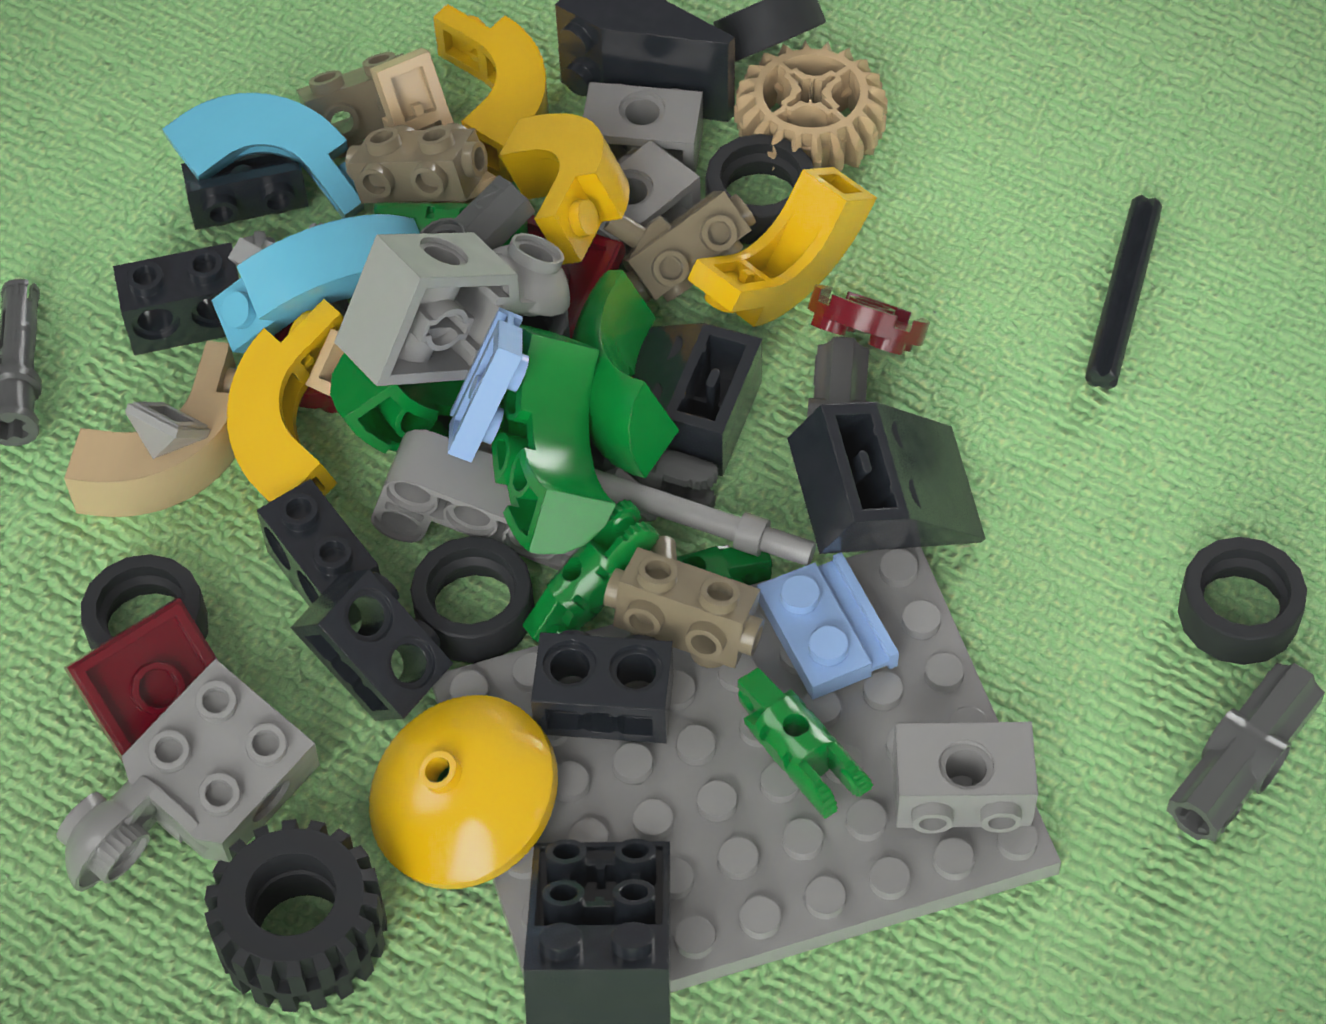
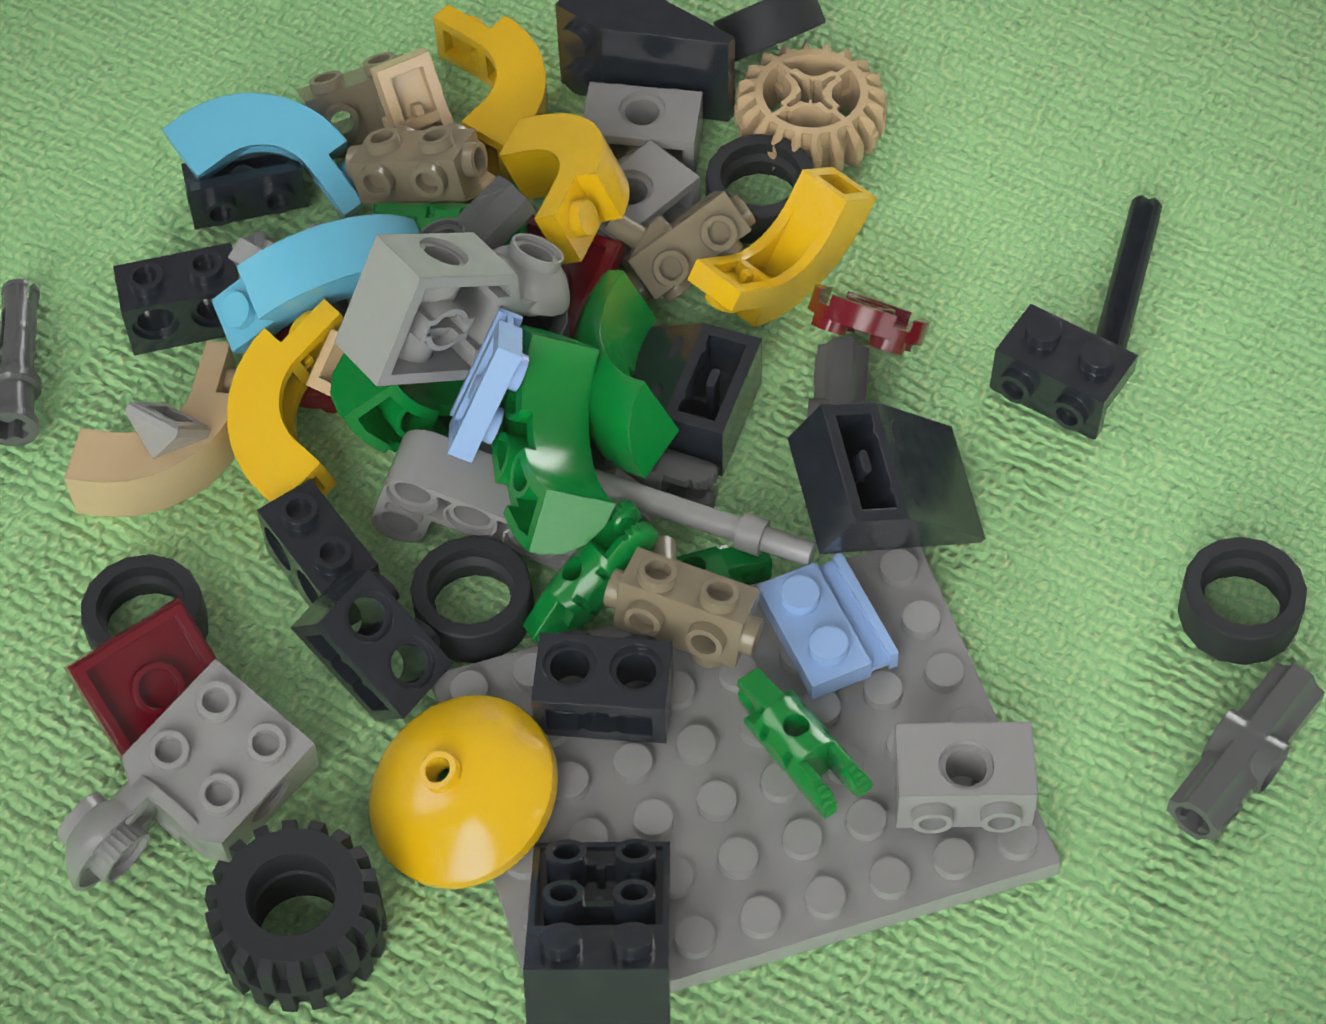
none -> black bracket [989,304,1138,439]

